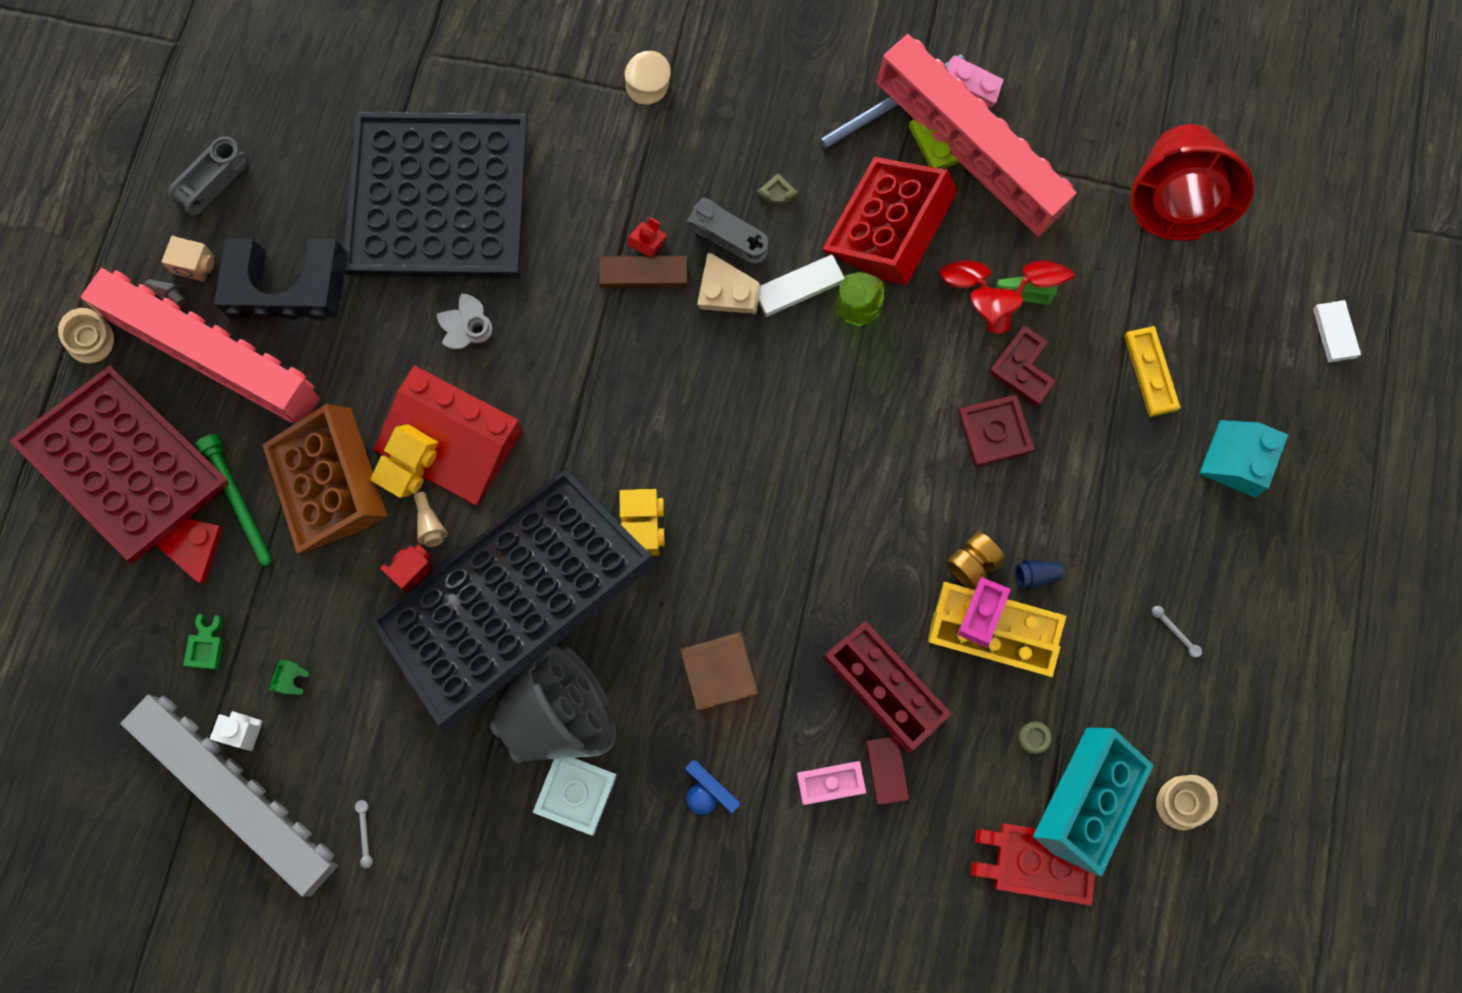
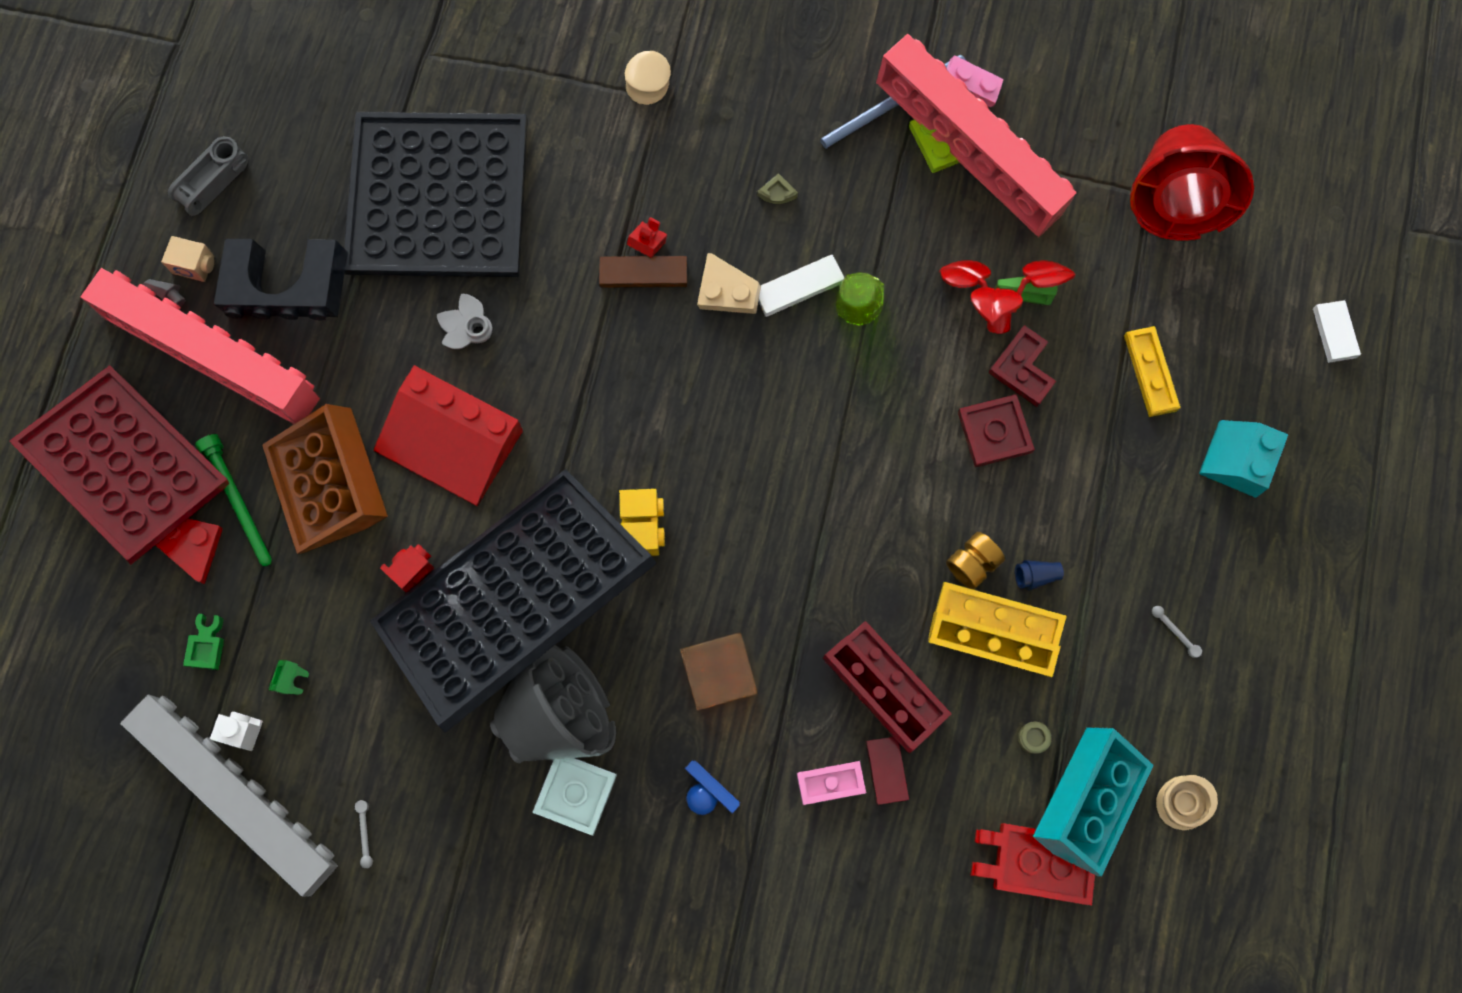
tan piece [58,308,114,363] -> none
yellow piece [370,424,439,498] -> none
tan cone [414,492,448,547] -> none
dark grey piece [685,198,768,264] -> none
red slope [823,157,958,286] -> none
dark pink plate [957,577,1011,648] -> none

